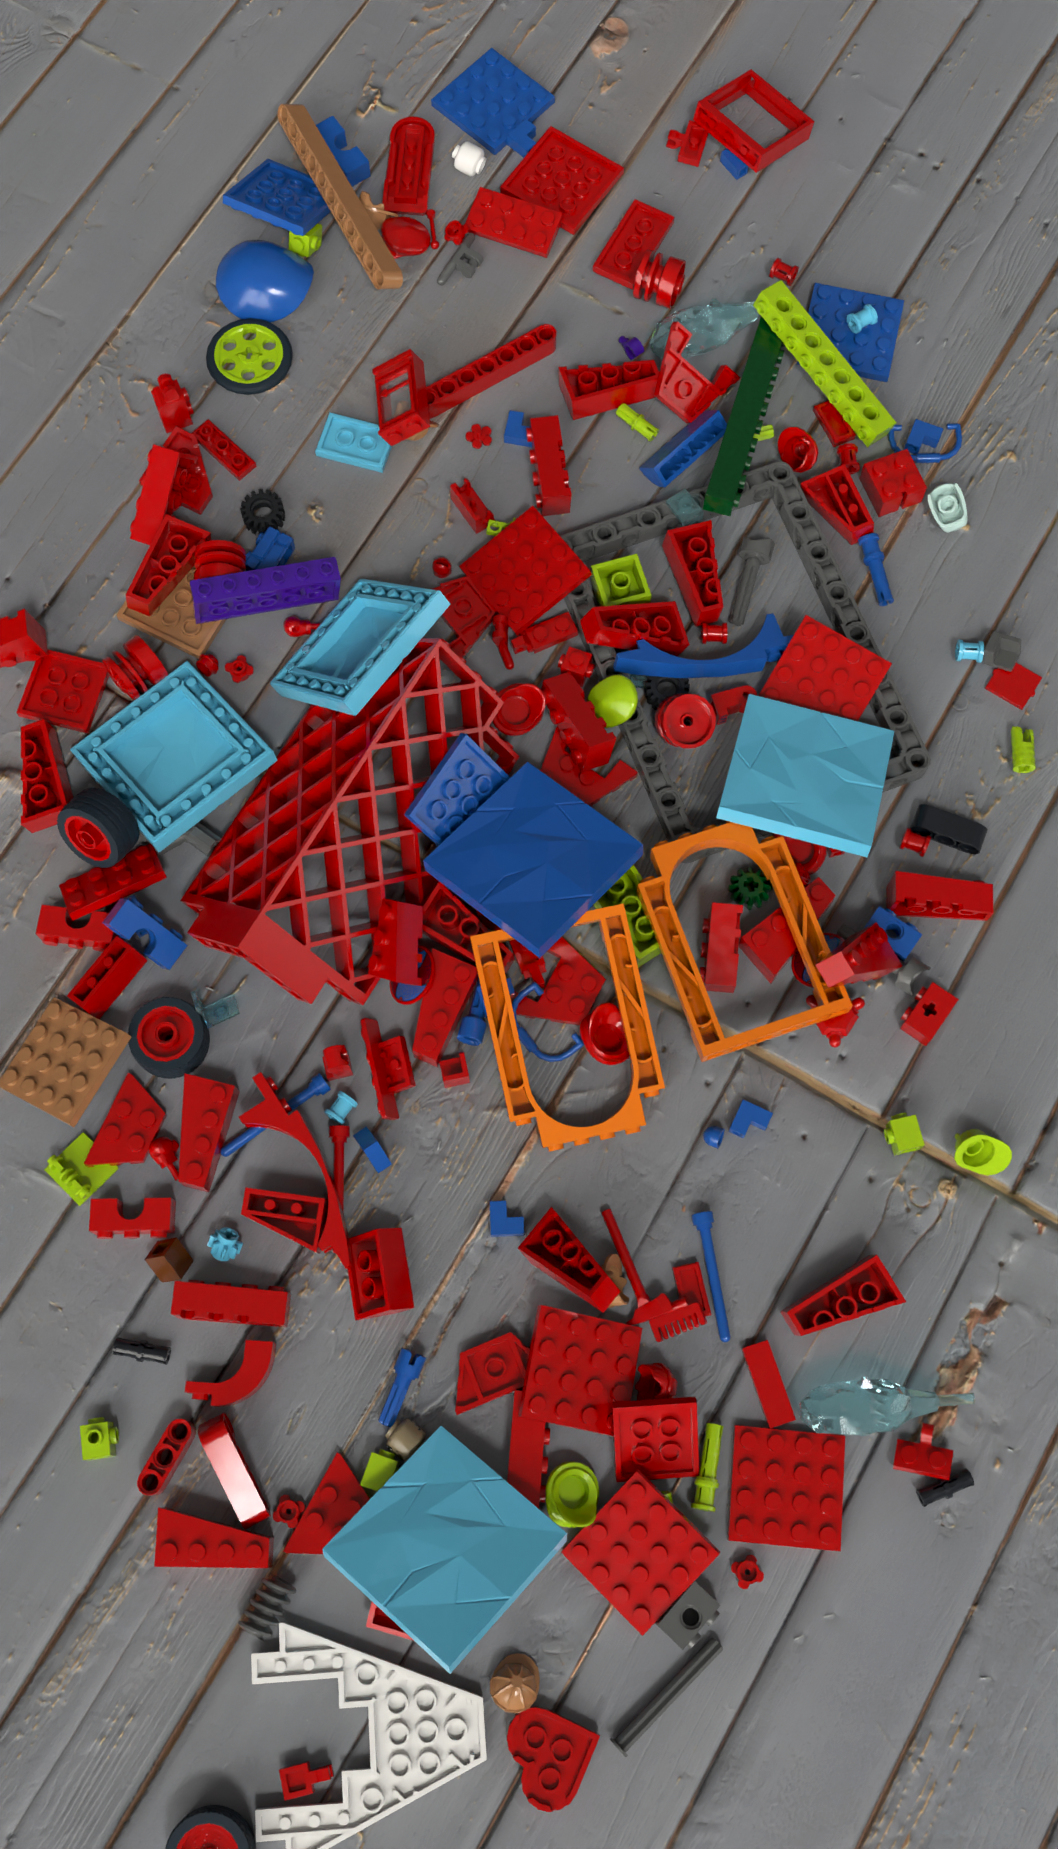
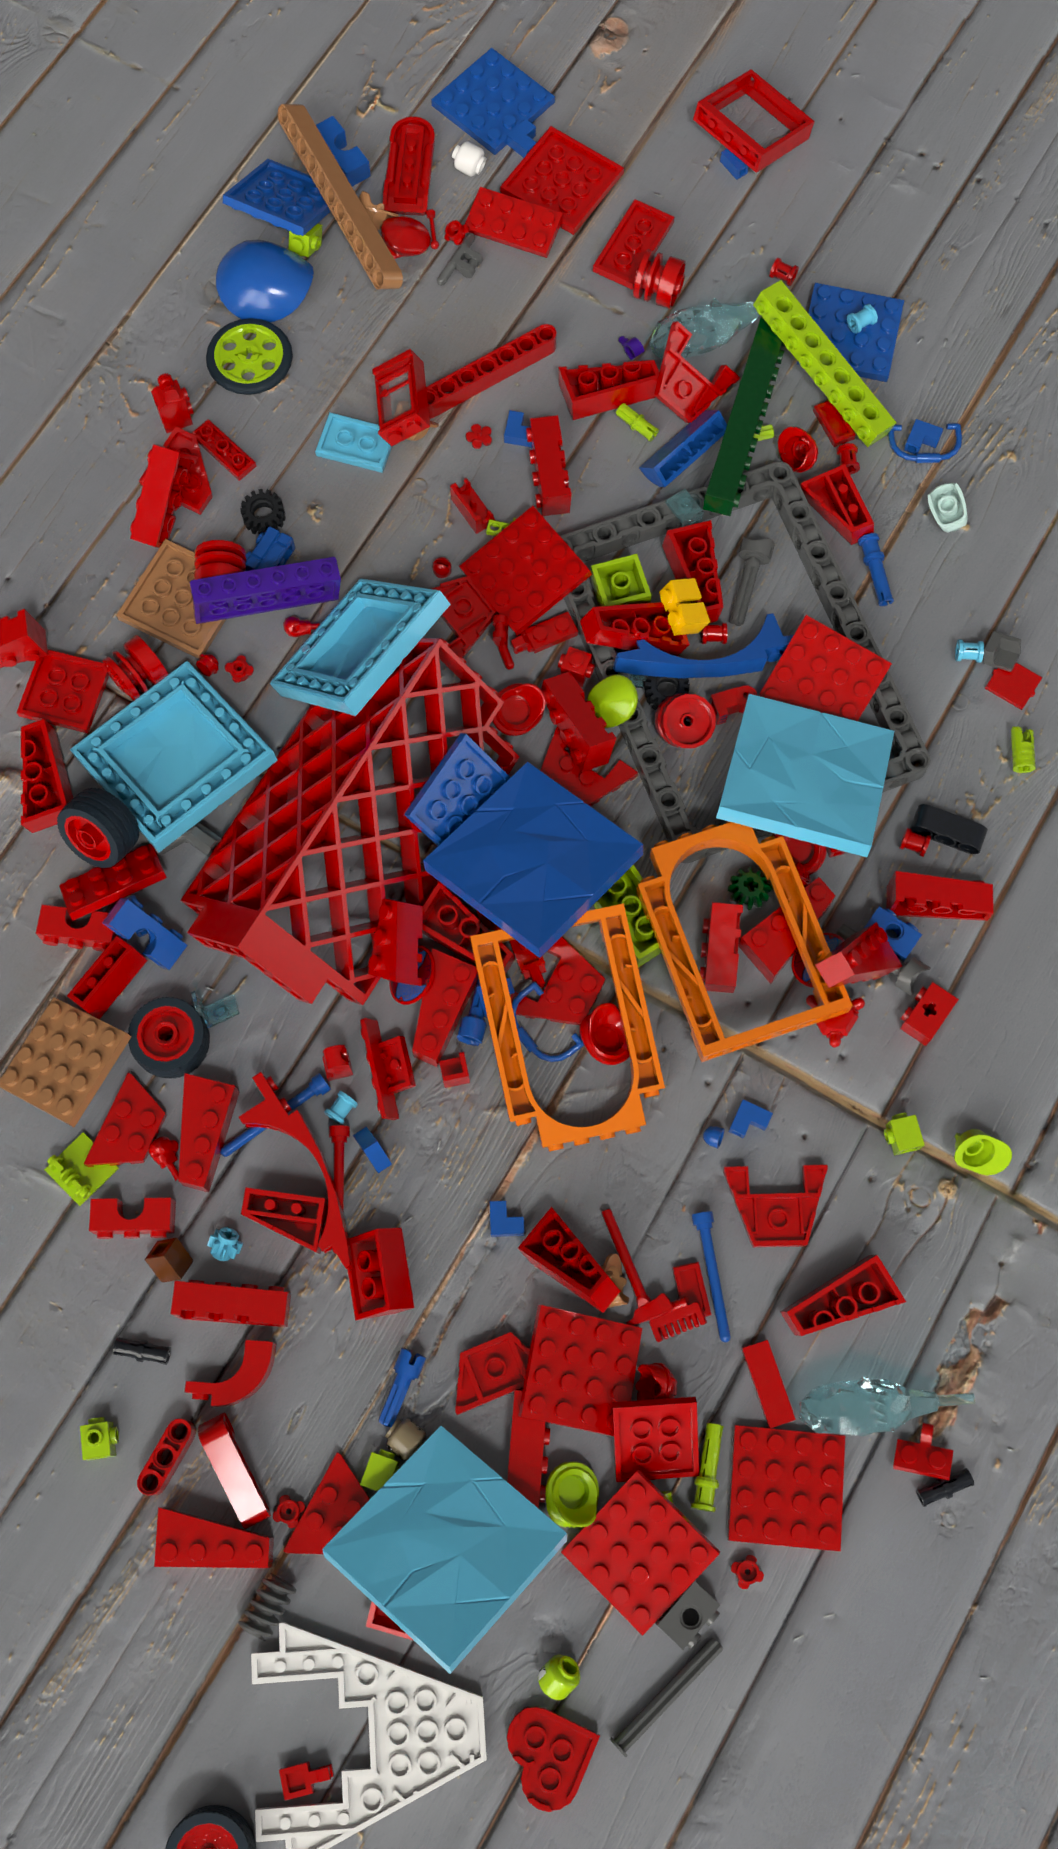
red wedge [125,514,211,617] -> none
medium nougat piece [490,1653,540,1713] -> none
red plate [666,120,709,167] -> none
red piece [859,449,927,517] -> none
none -> lime head [538,1654,581,1700]
none -> yellow piece [659,578,710,636]
none -> red wing [723,1165,828,1248]

